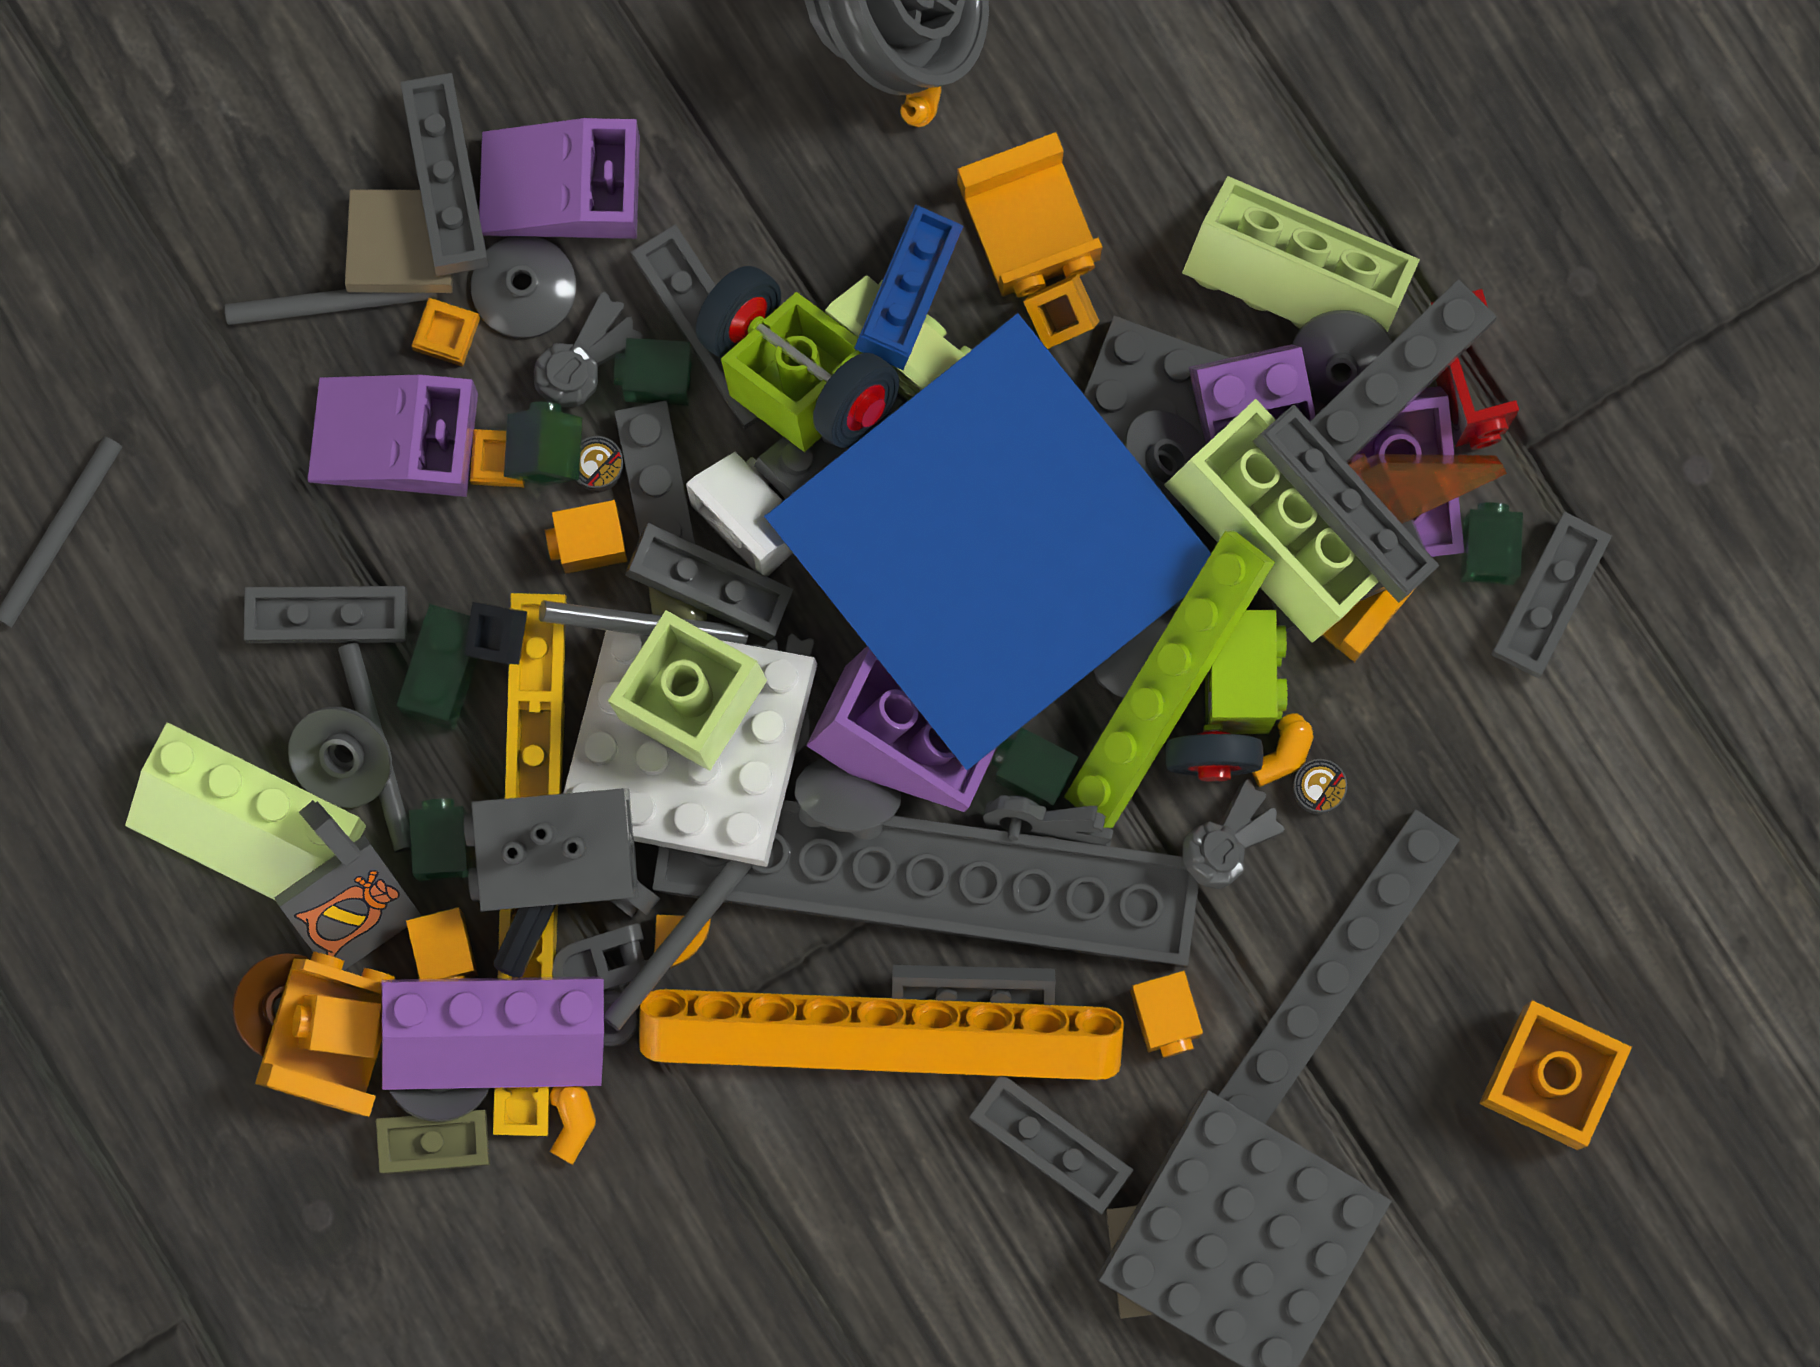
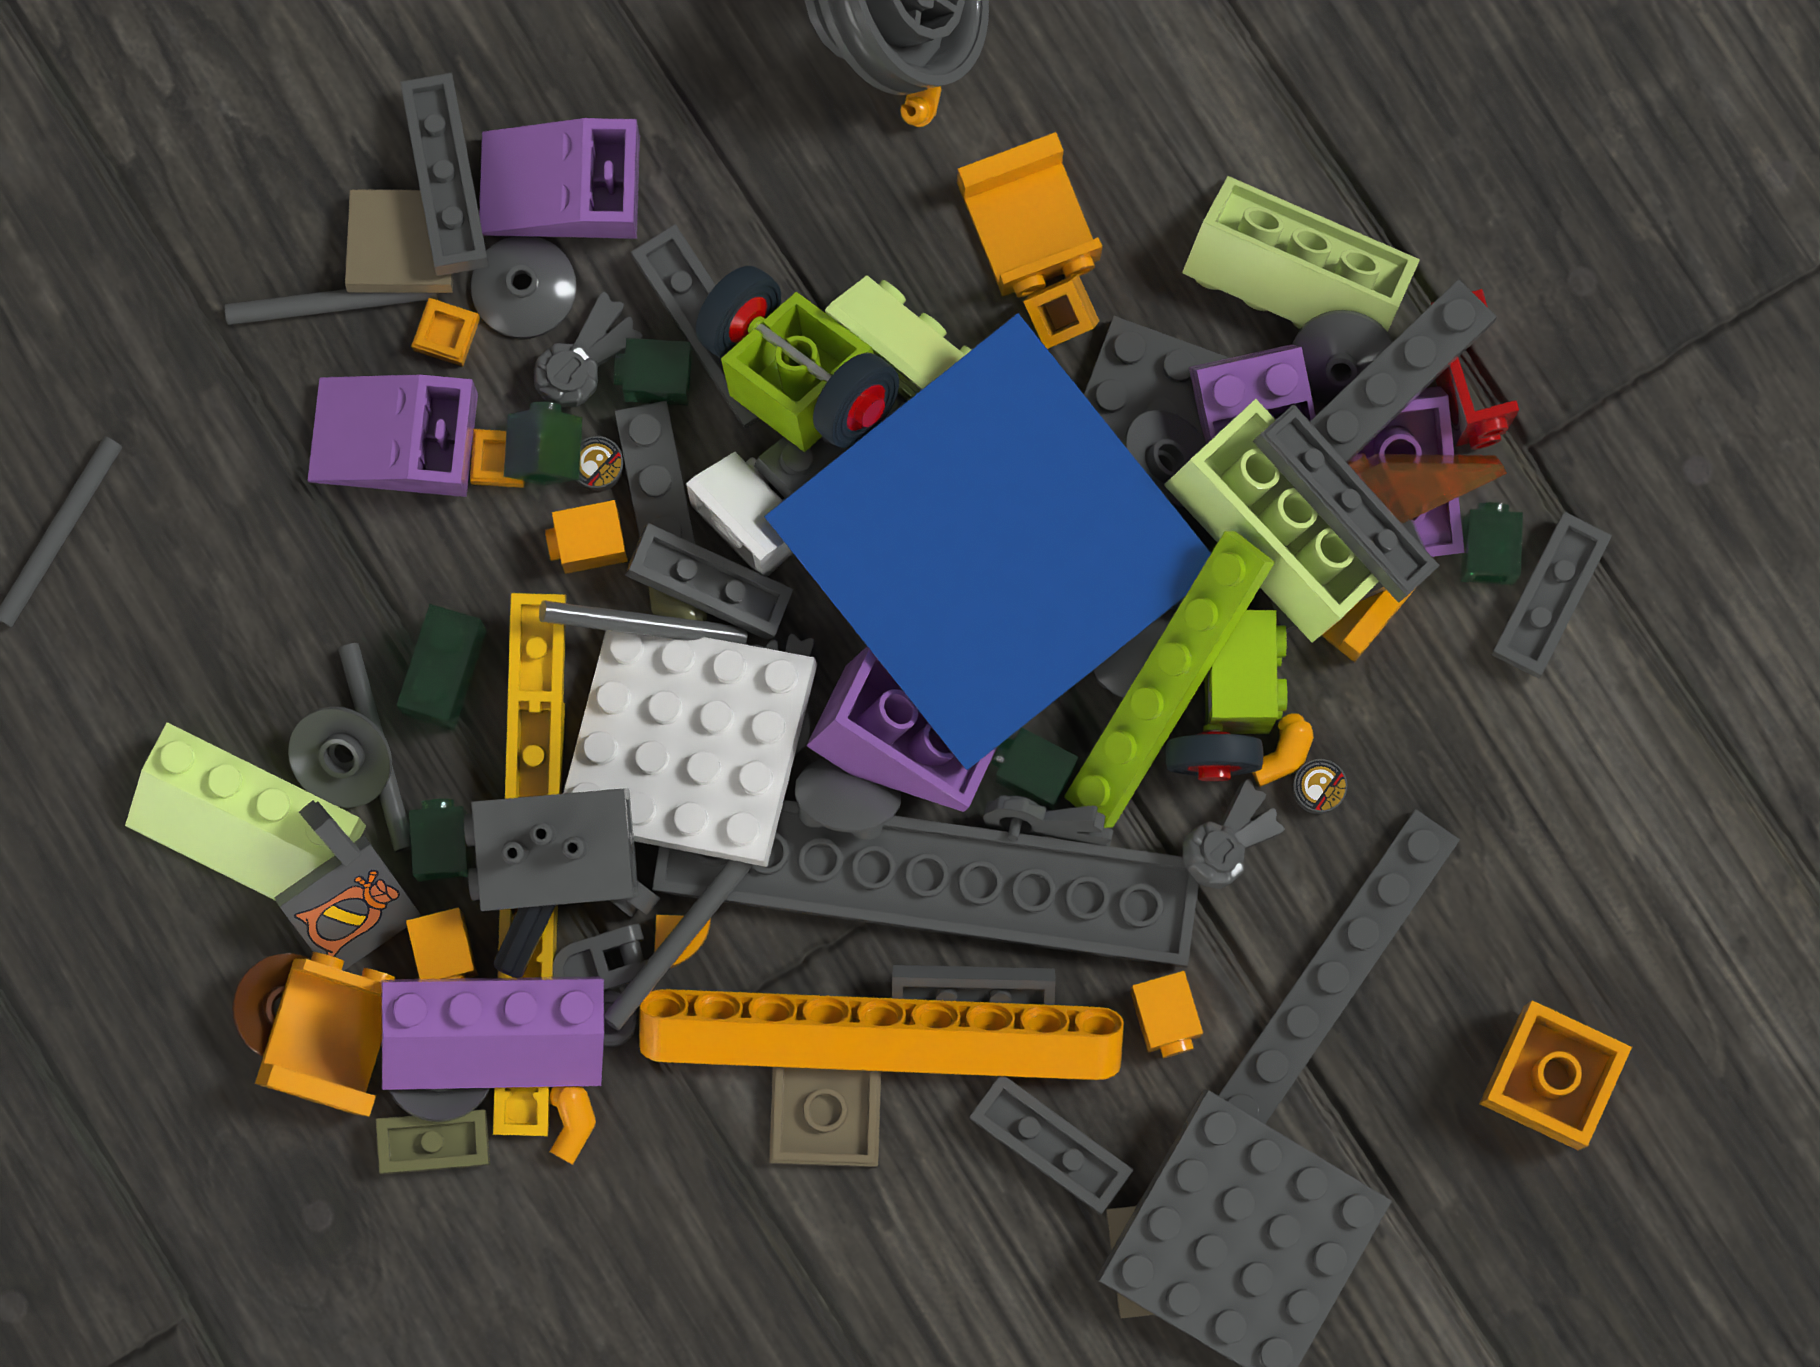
dark grey plate [244,586,407,643] -> none
light orange brick [292,995,381,1058] -> none
black plate [464,602,527,665] -> none
yellowish green brick [608,610,767,771] -> none
blue tile [854,205,963,370] -> none
none -> dark tan tile [769,1067,881,1167]

